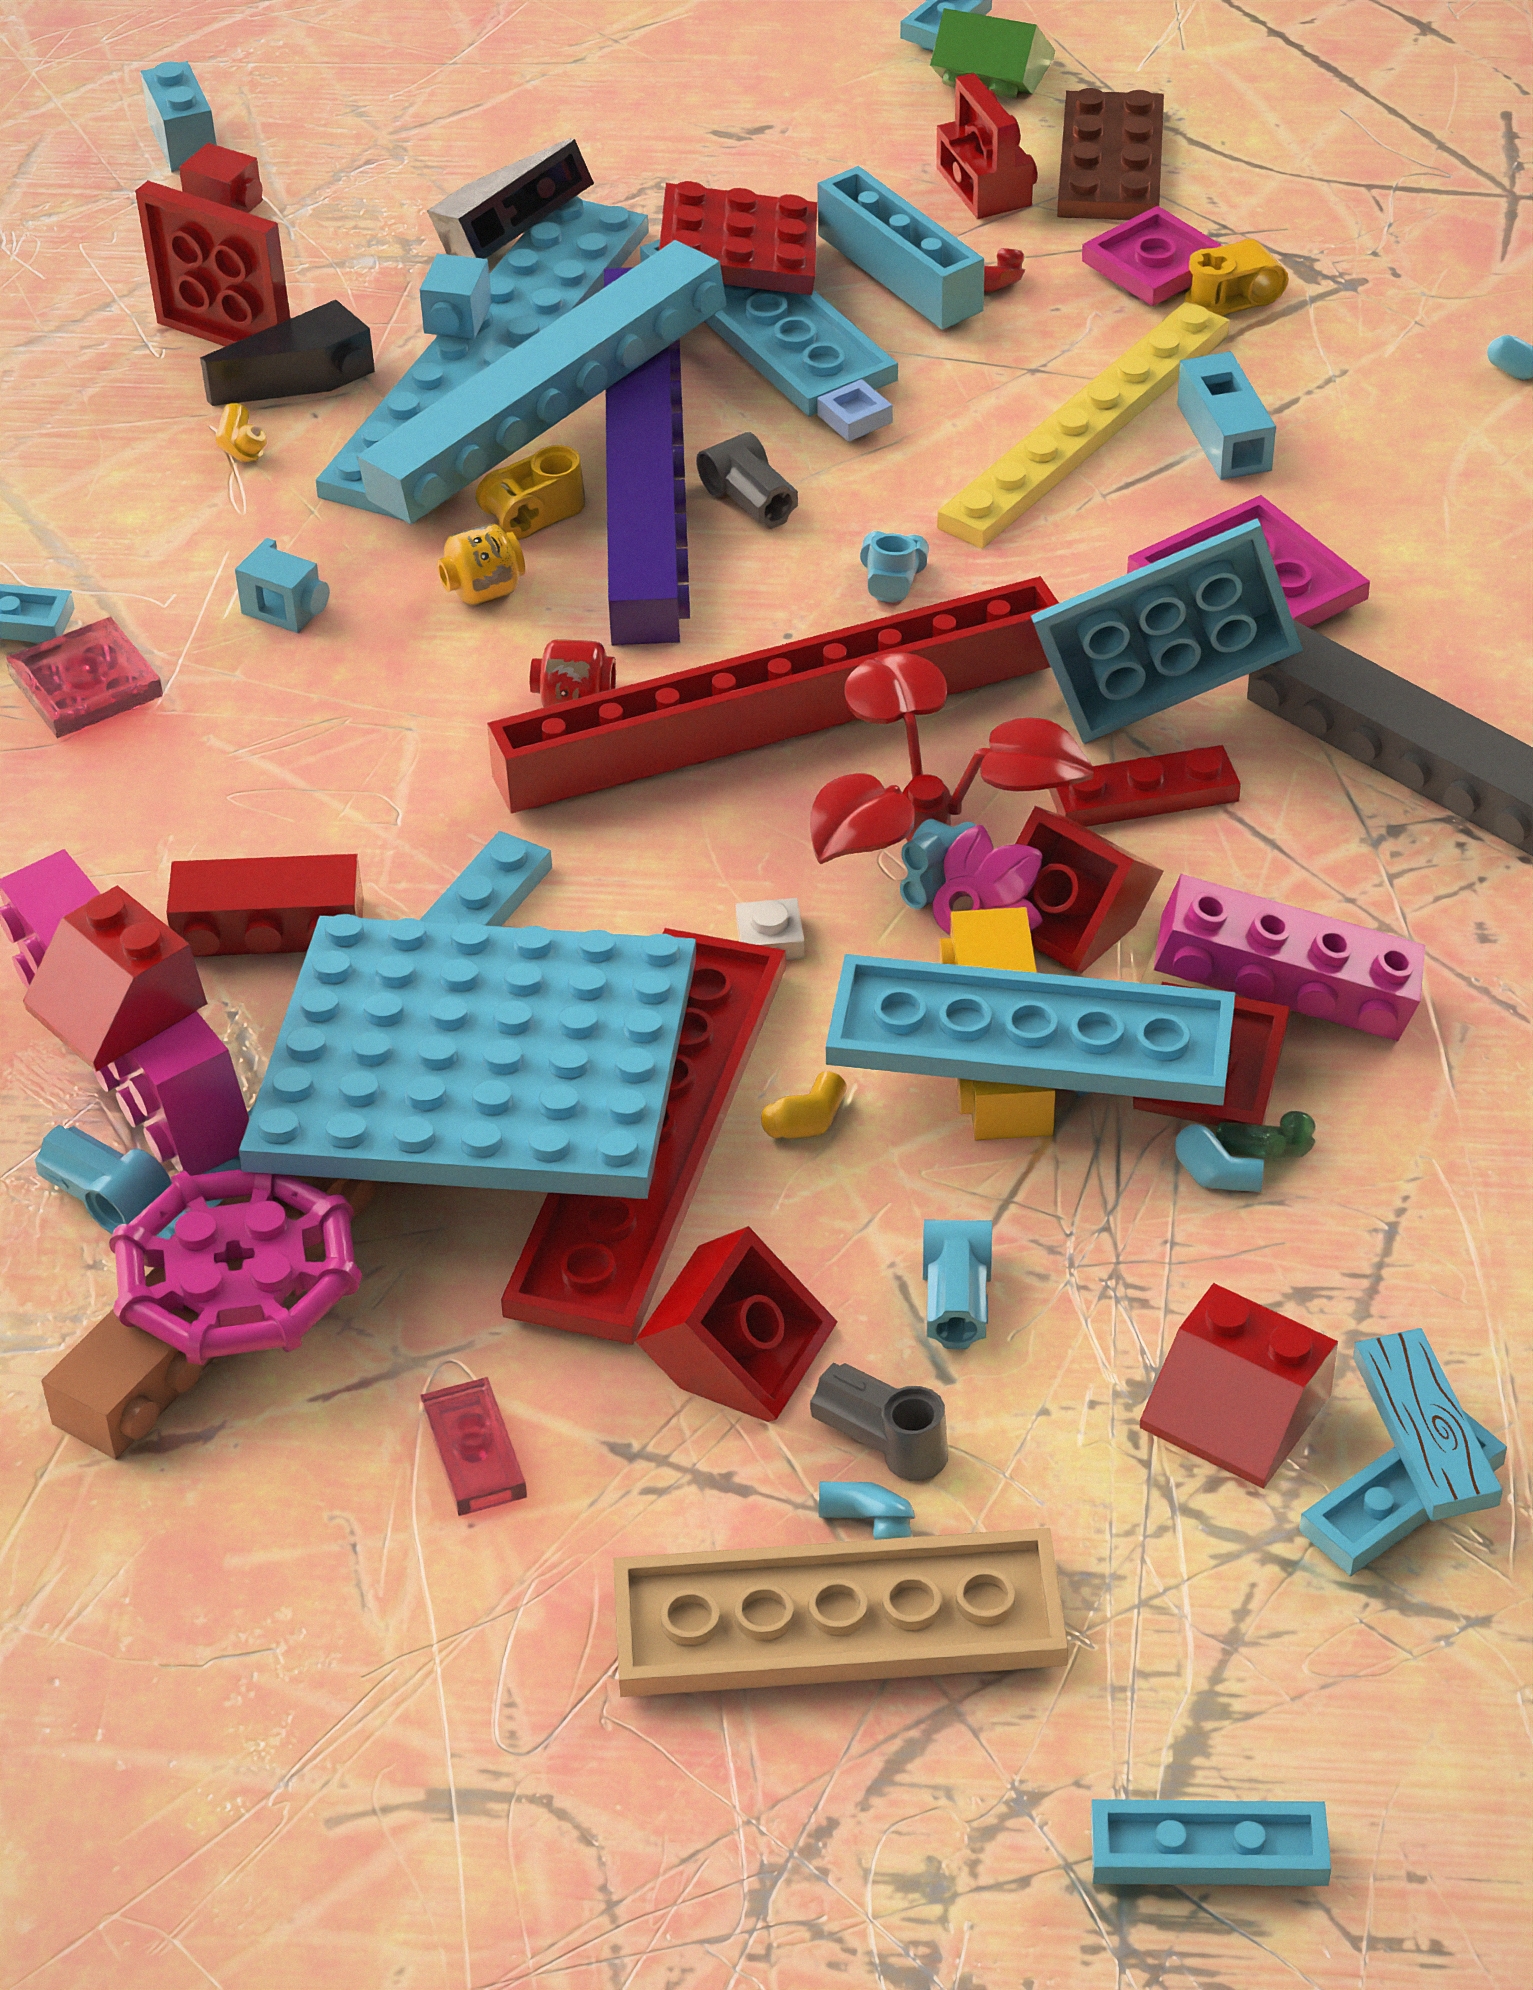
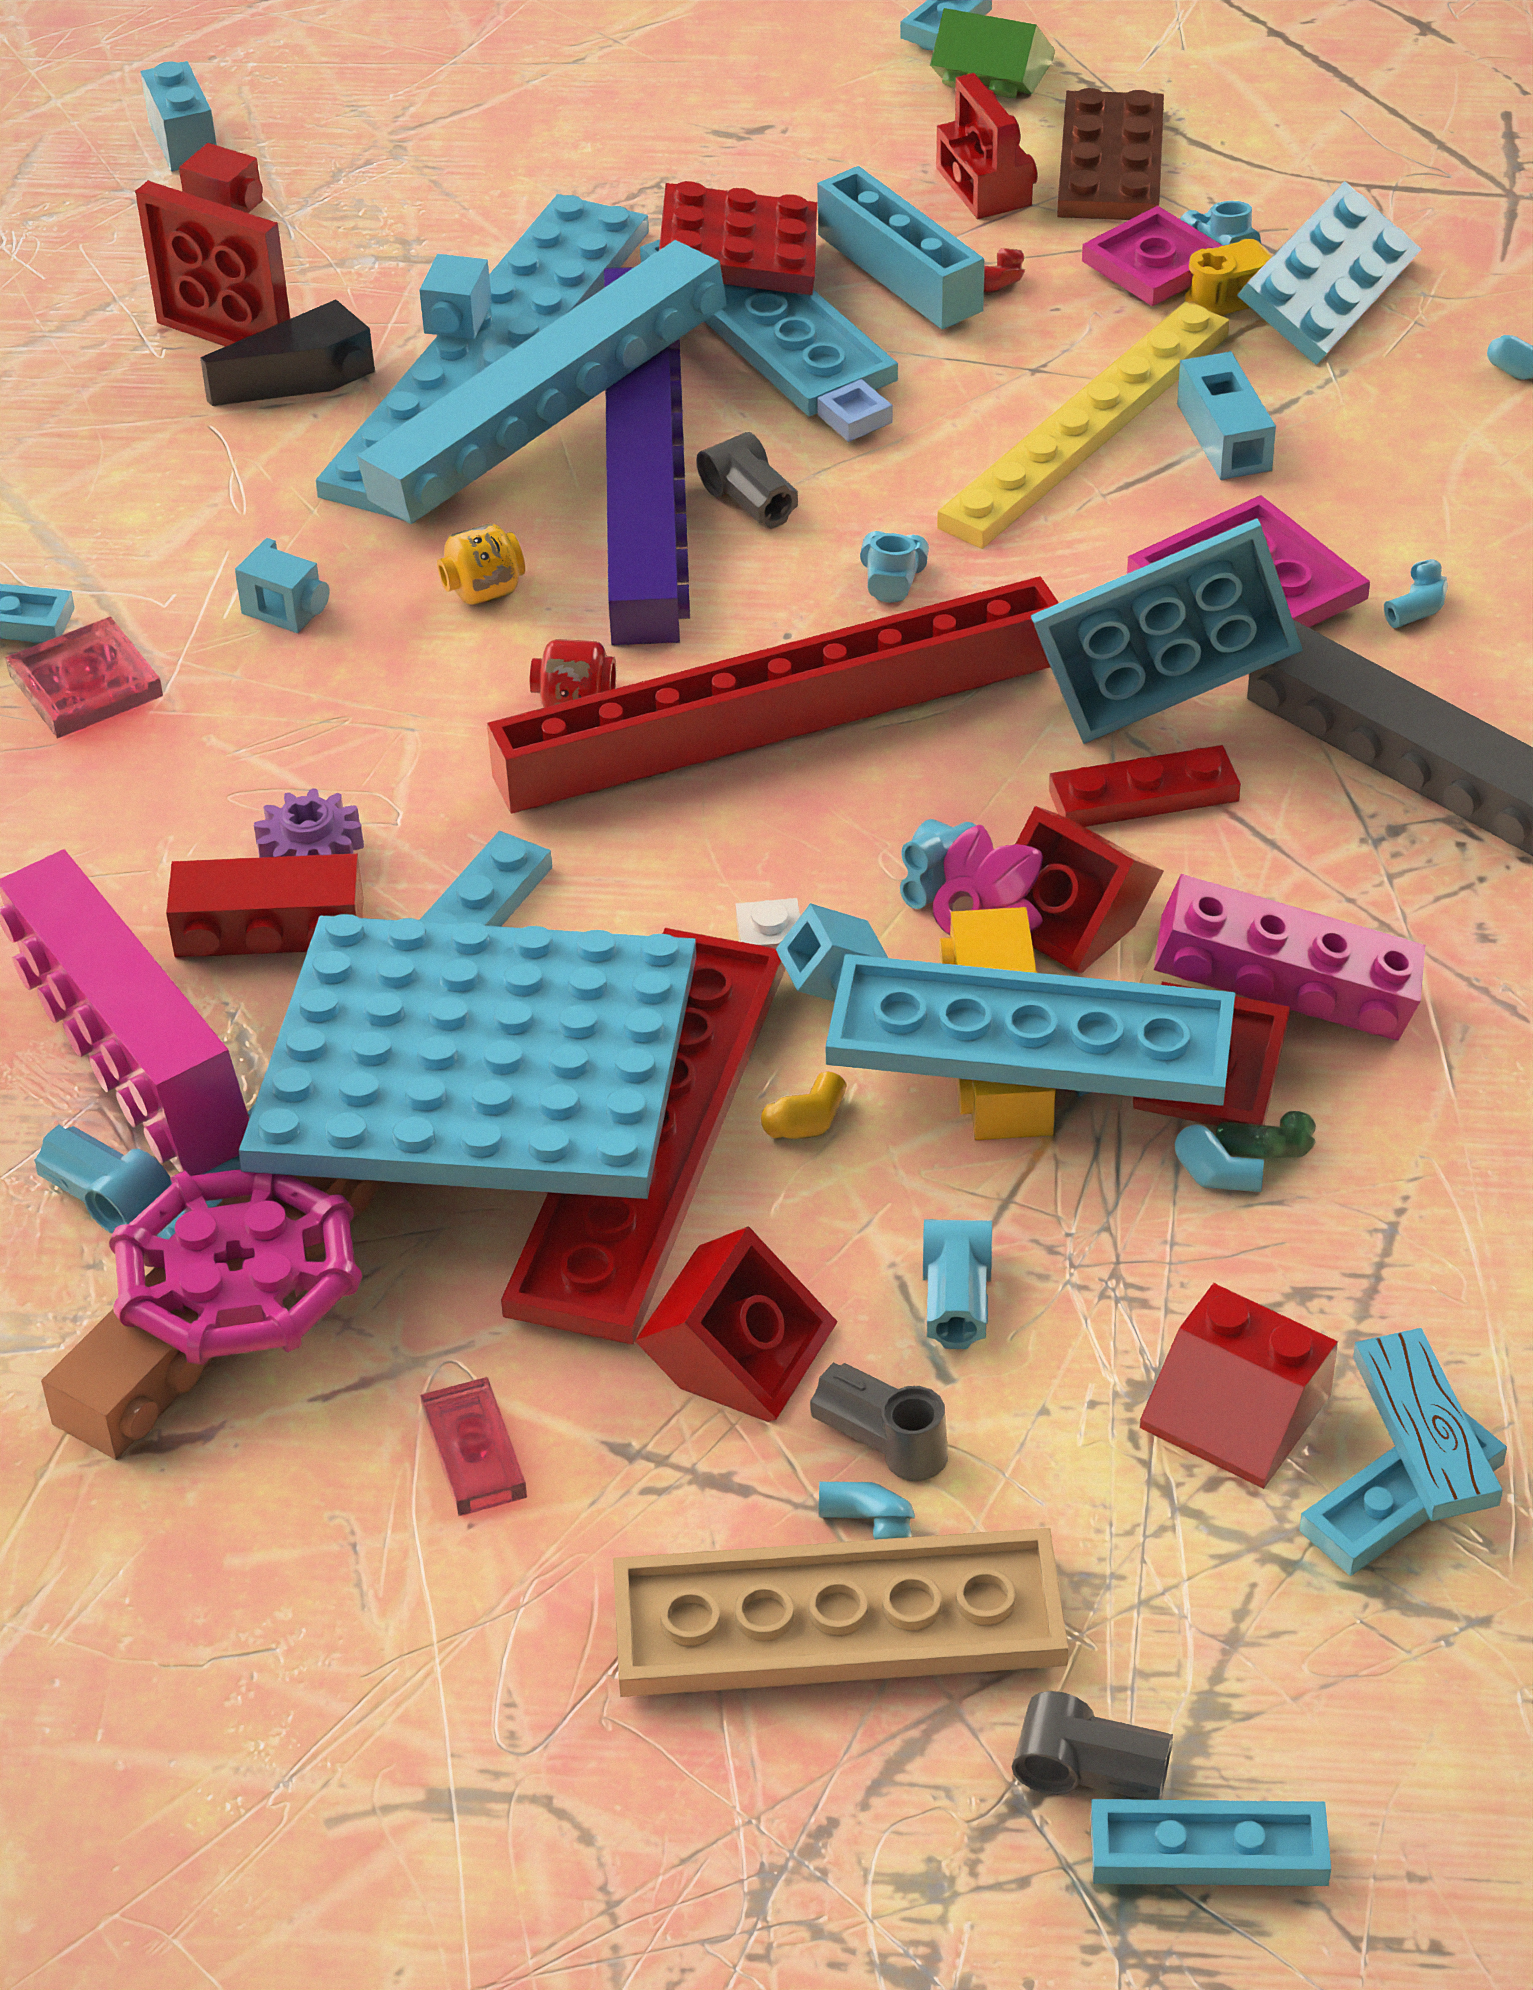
red slope [23,885,208,1072] -> none
yellow arm [215,403,267,462] -> none
black slope [427,138,594,259] -> none
yellow piece [475,445,585,539] -> none
red plant [810,652,1094,864] -> none
none -> medium lavender gear [253,788,364,857]
none -> medium azure brick [776,903,888,1002]
none -> dark grey piece [1011,1691,1173,1800]
none -> medium azure plate [1180,201,1261,246]
none -> medium azure plate [1237,181,1422,365]
none -> medium azure arm [1384,559,1448,628]

